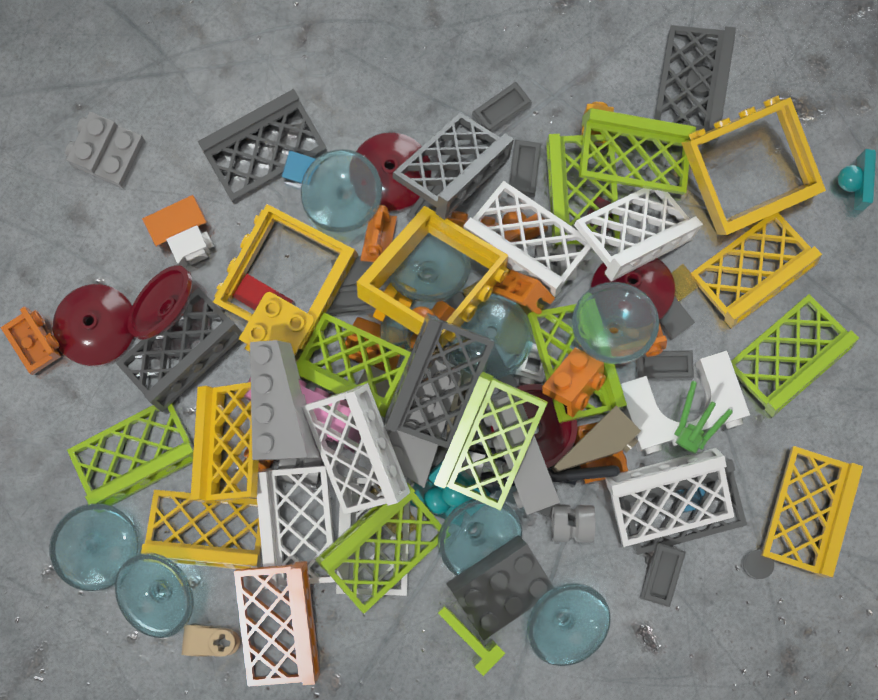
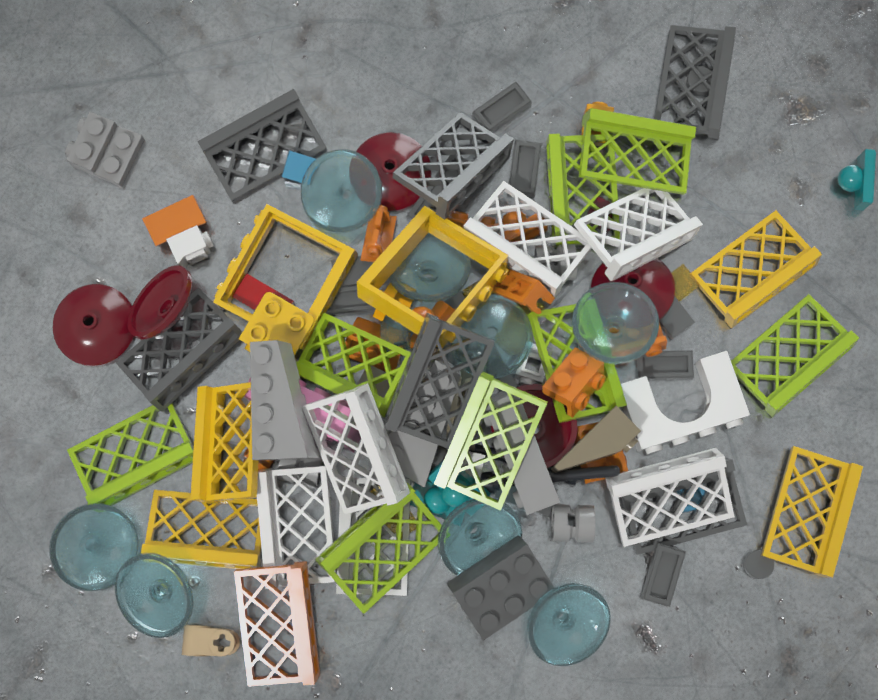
orange bracket [0,306,61,375] -> none
lime fence [438,605,506,676] -> none
bright green plant [674,381,733,454] -> none
yellow window [682,95,826,235] -> none

